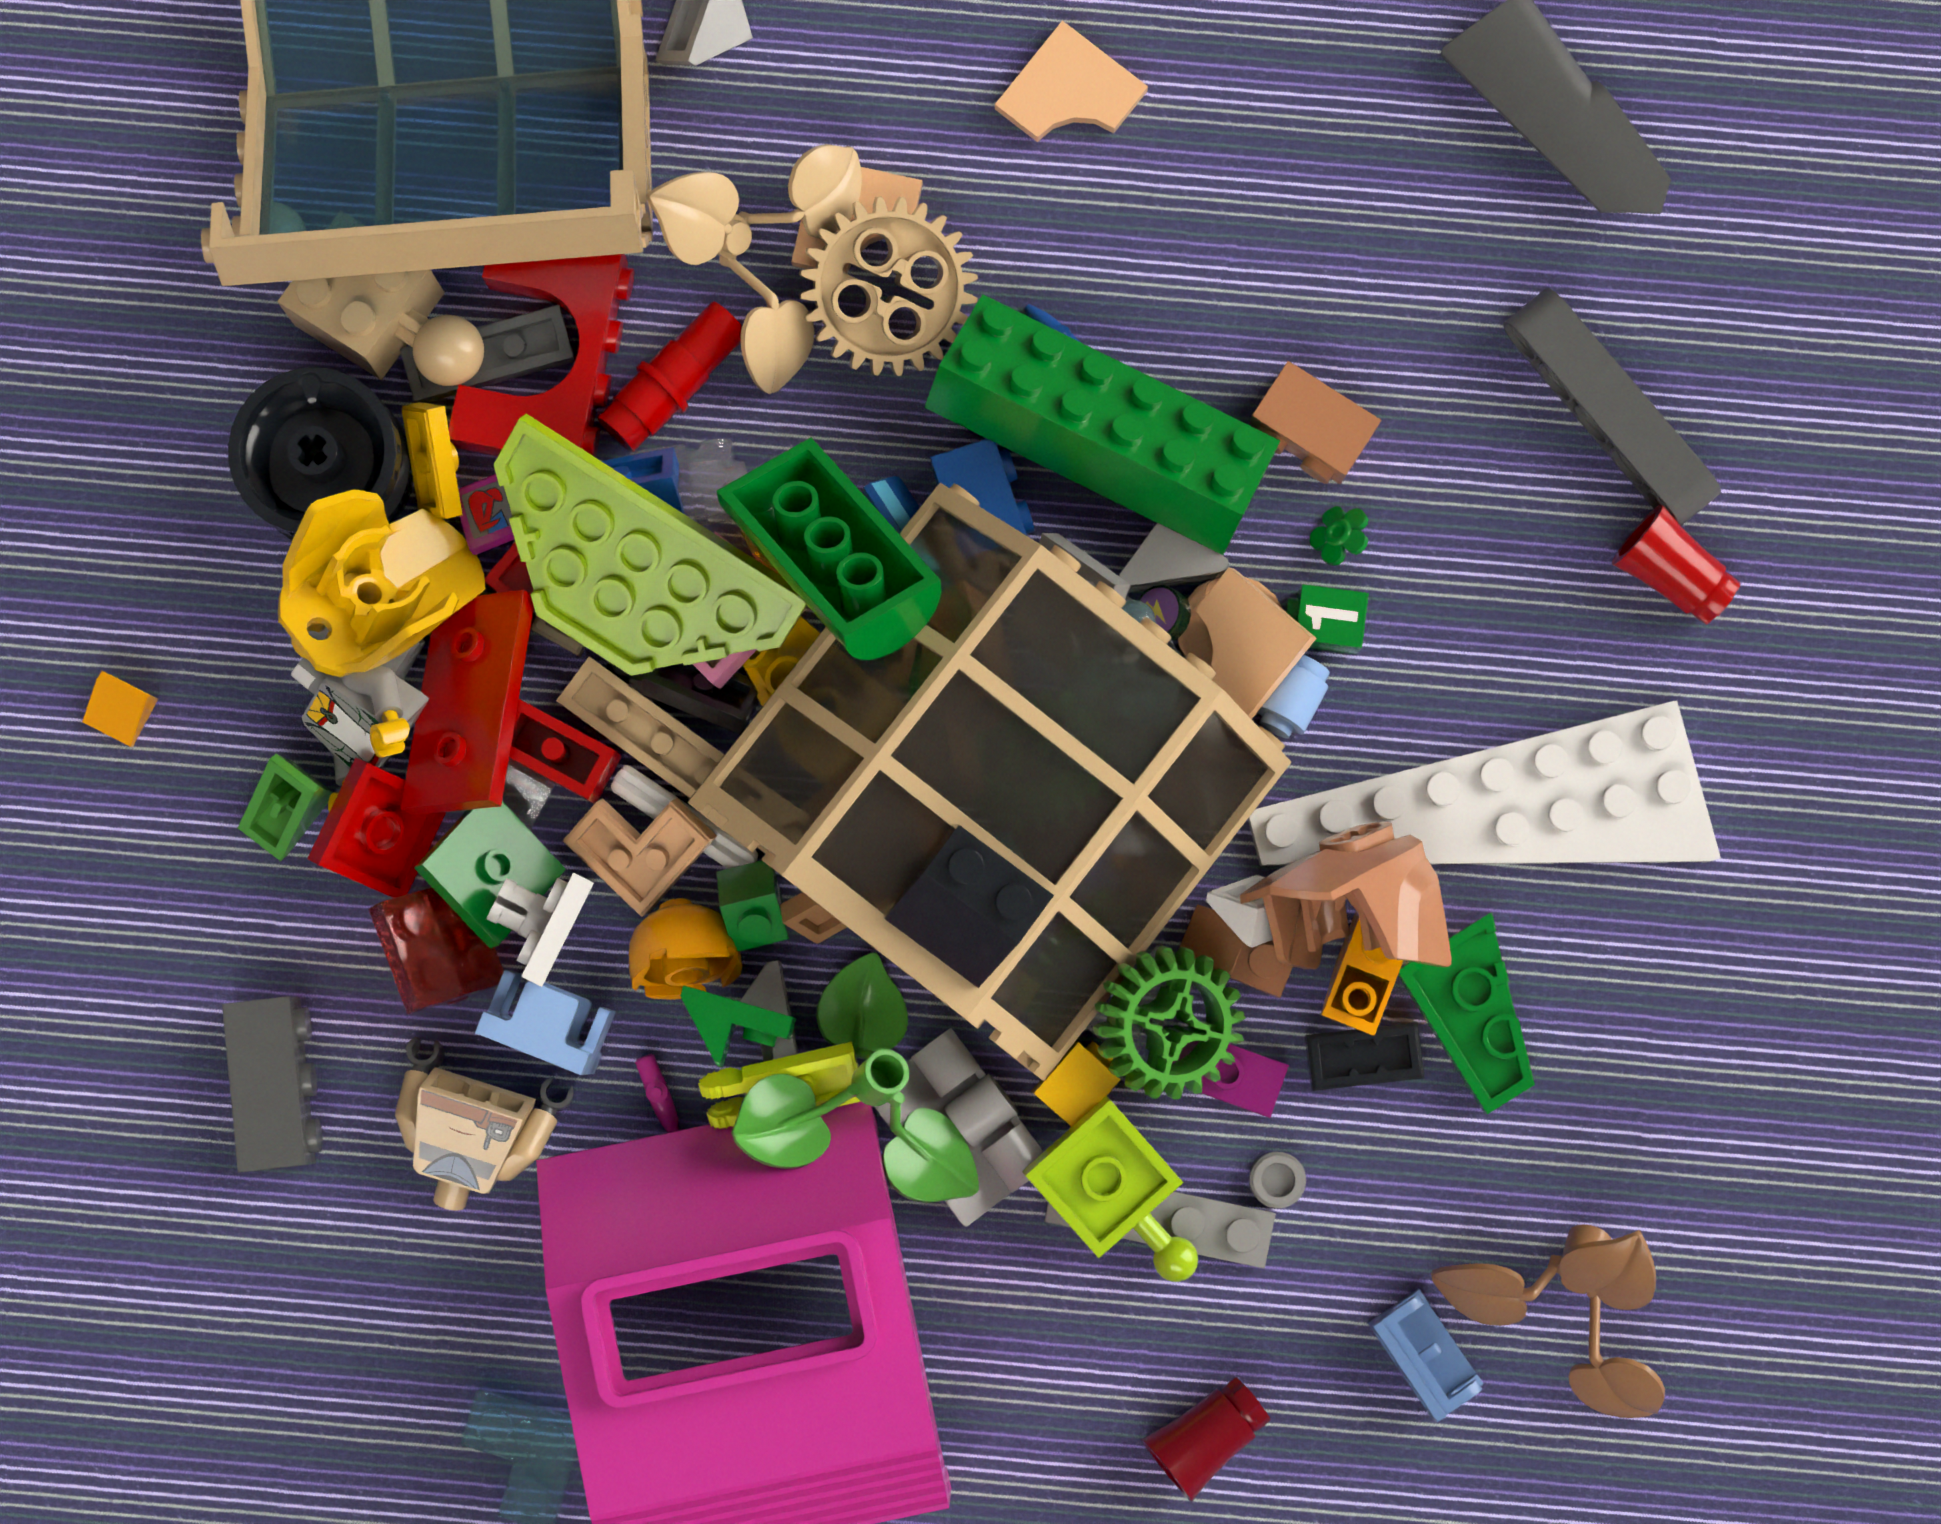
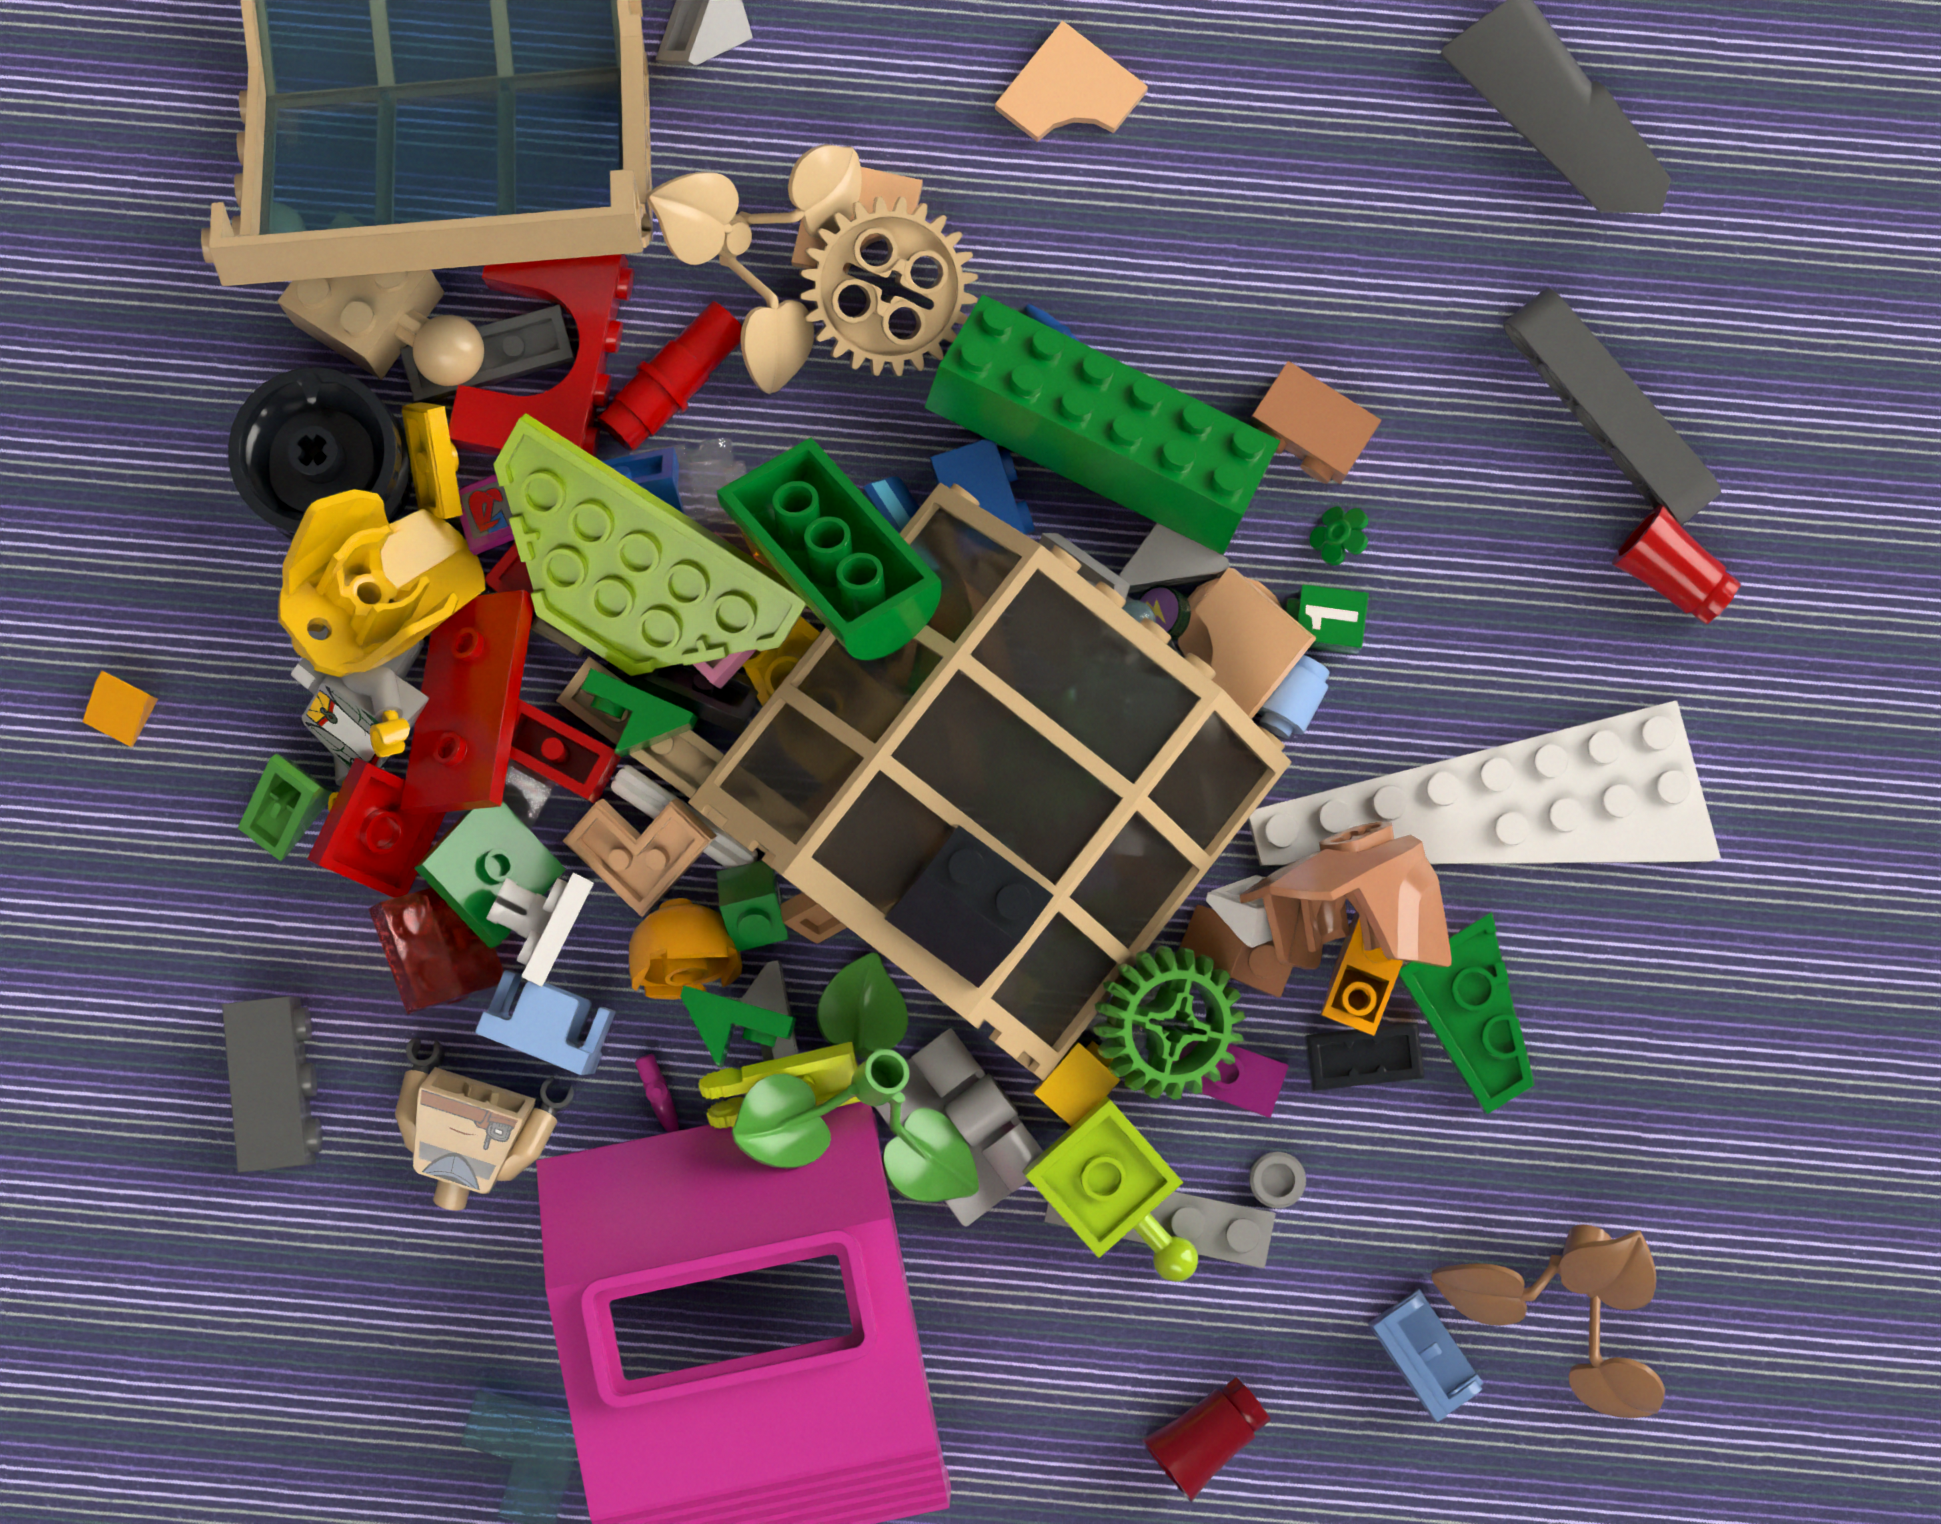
none -> green slope [581,668,698,757]

